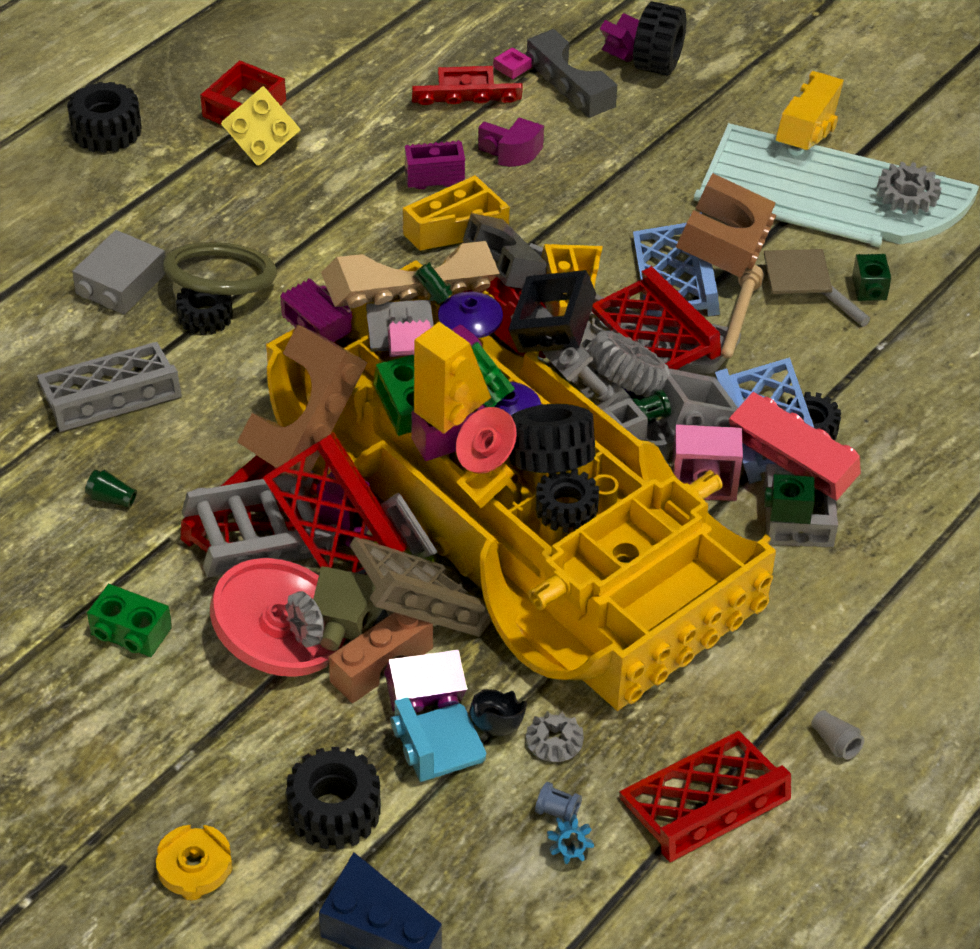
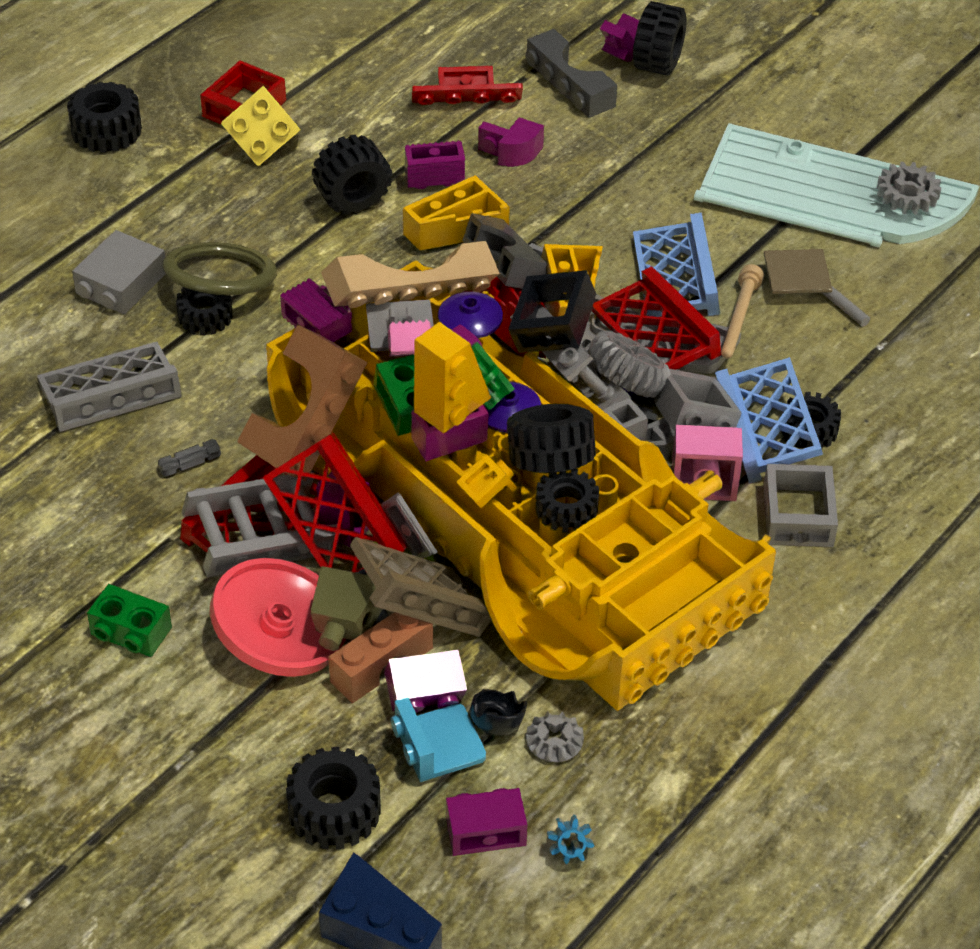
dark green cone [85,469,137,508] -> none
yellow plate [156,825,233,901] -> none
light grey gear [285,591,324,648] -> none
dark green pin [413,262,453,304] -> none
coral dish [456,407,517,473] -> none
dark pink plate [493,47,532,79] -> none
sand blue bush [535,782,582,822] -> none
red fence [619,731,791,862] -> none
dark green bush [631,389,671,421] -> none
medium nougat arch [676,173,777,278] -> none
coral brick [729,392,861,501] -> none
dark green brick [764,474,814,524] -> none
yellow wedge [775,70,844,150] -> none
light grey cone [811,710,864,759] -> none
dark green brick [852,254,891,301] -> none
none -> dark grey axle [158,439,221,477]
none -> black tyre [312,135,392,215]
none -> magenta brick [446,788,528,856]

